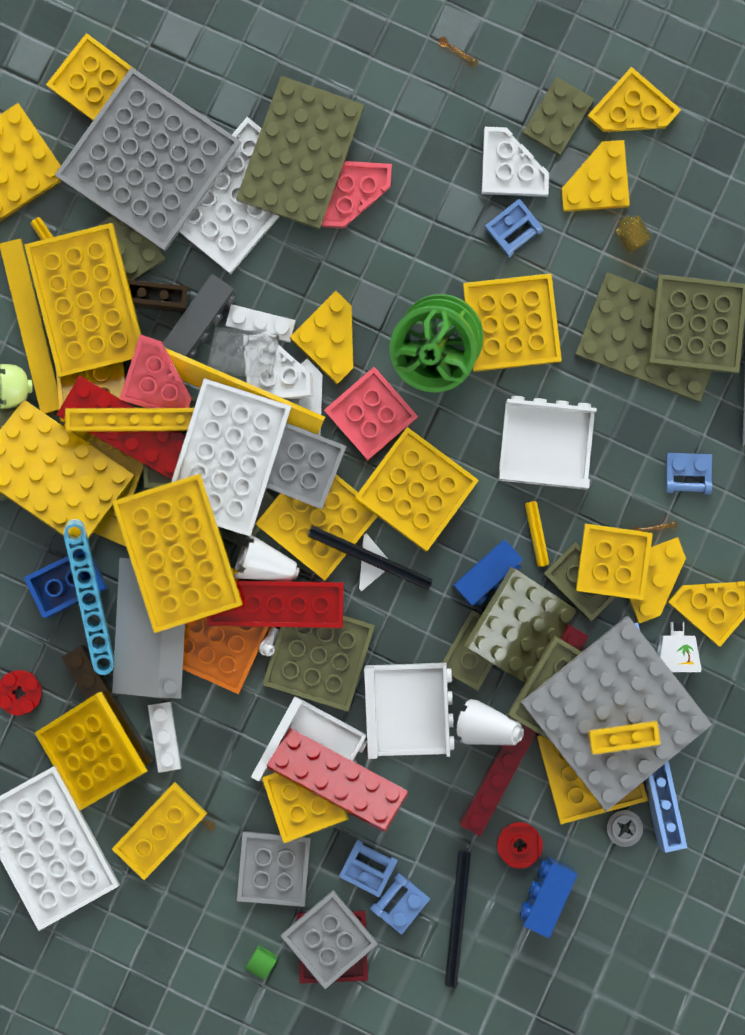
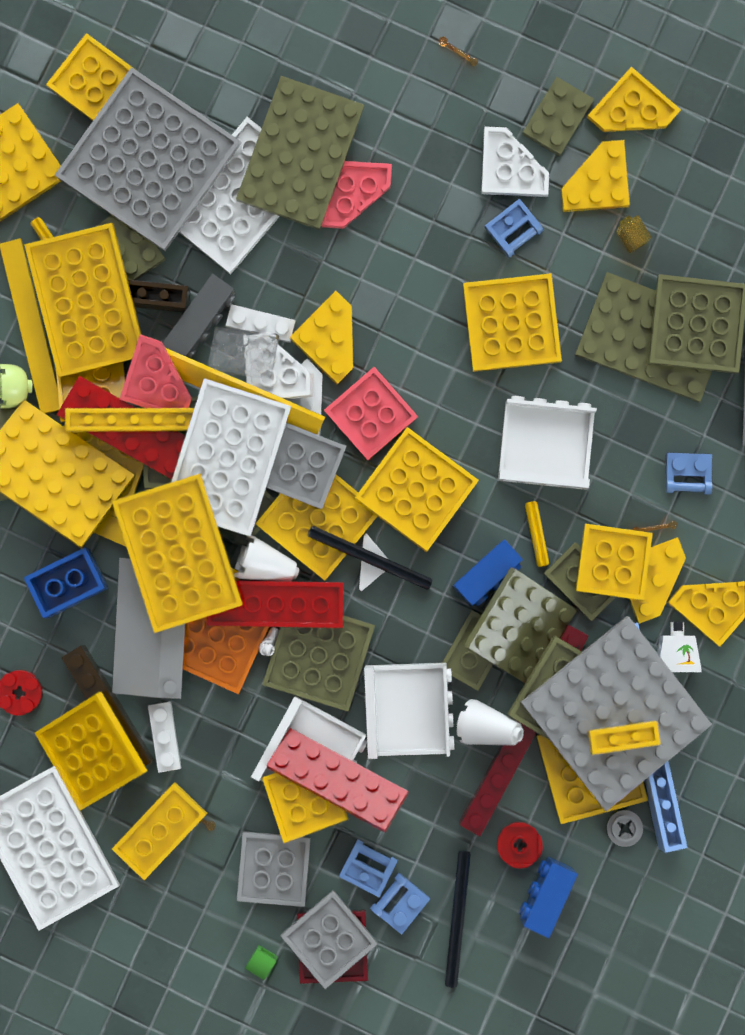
medium azure beam [64,519,114,675] -> none
bright green wheel [390,294,484,392] -> none

